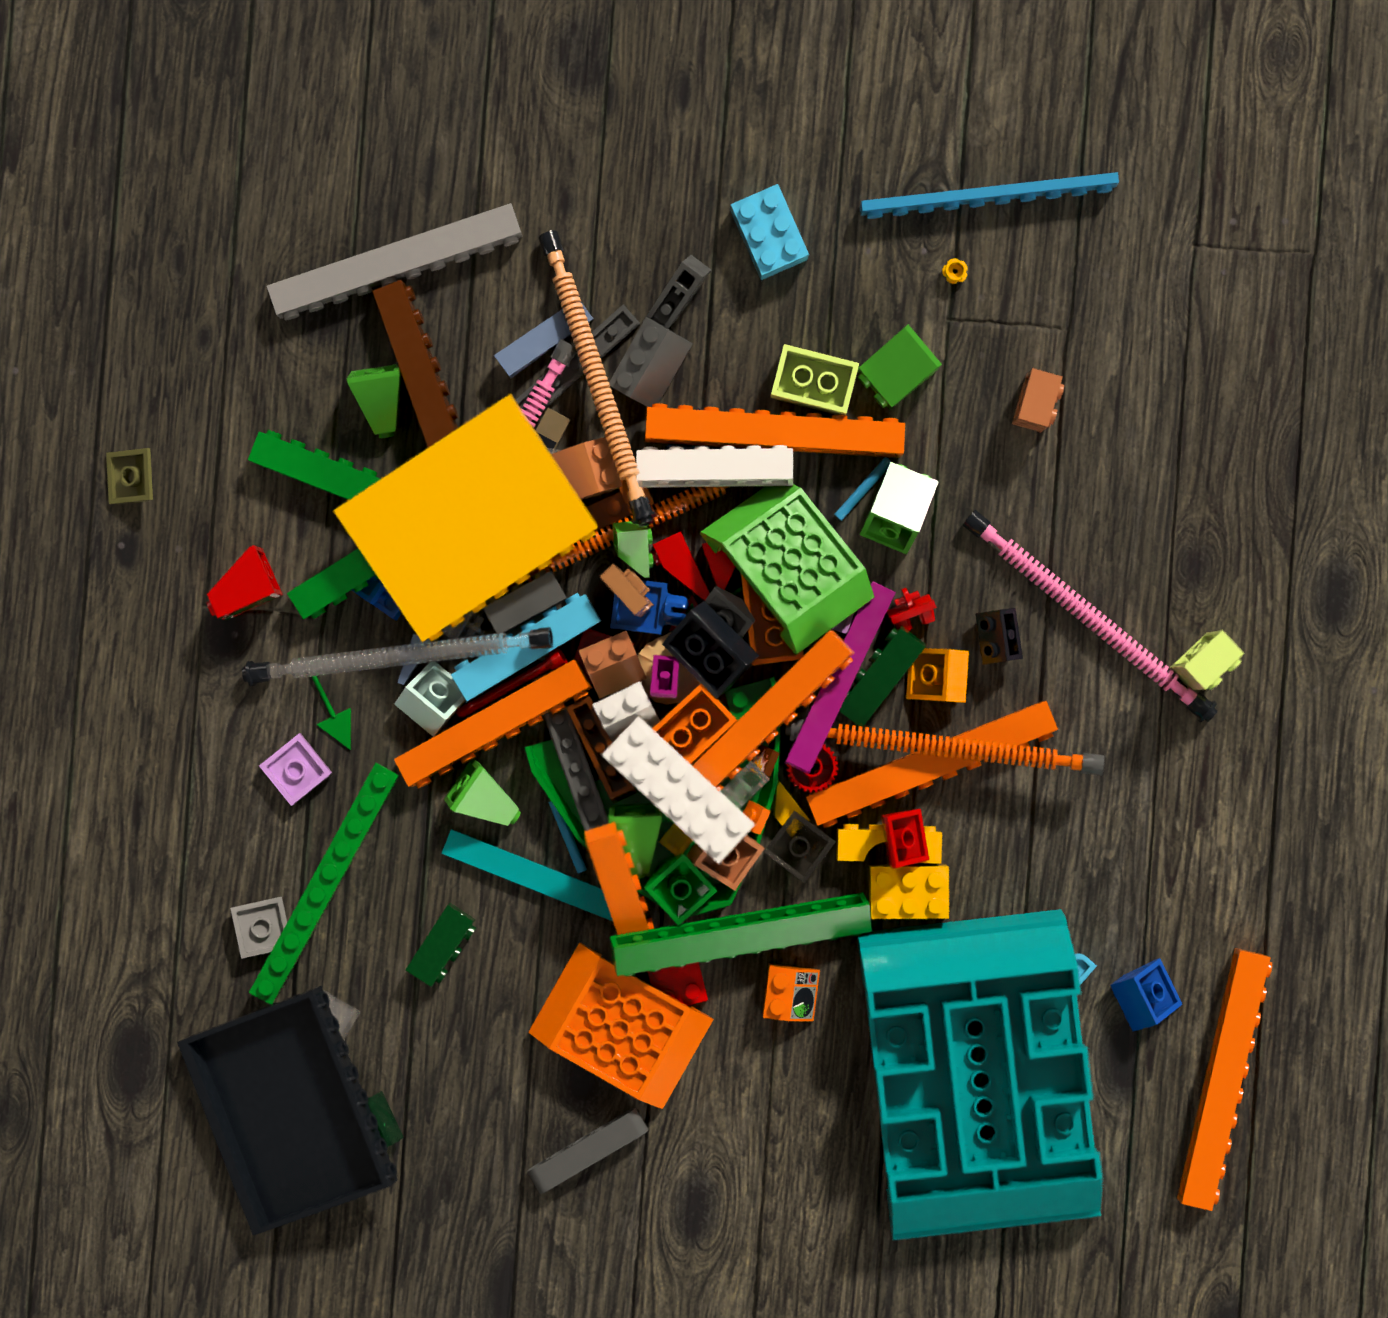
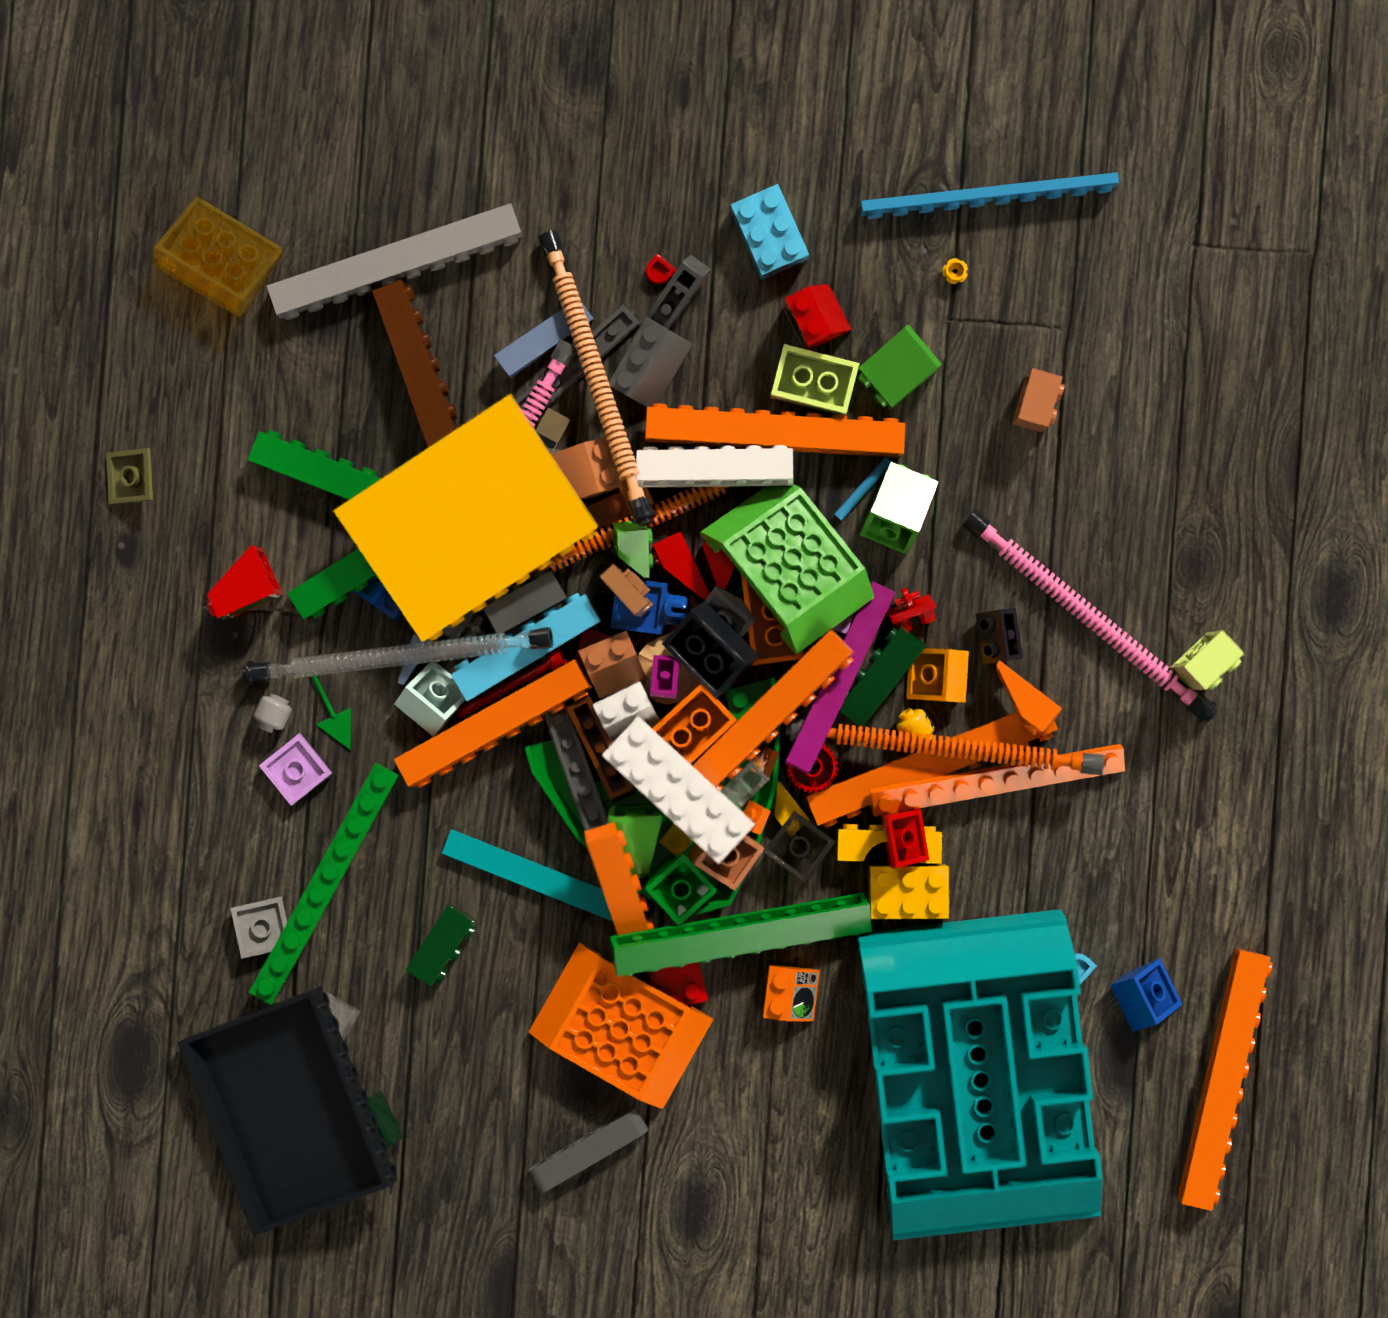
bright green slope [347,364,402,438] -> none
slope [444,758,521,826] -> none
dark azure bar [548,801,587,873] -> none
none -> clear yellow slope [152,196,284,318]
none -> light grey head [253,693,292,733]
none -> red tile [646,254,676,285]
none -> red slope [783,284,852,351]
none -> orange plate [869,744,1125,816]
none -> yellow head [896,708,934,740]
none -> orange slope [996,661,1062,737]

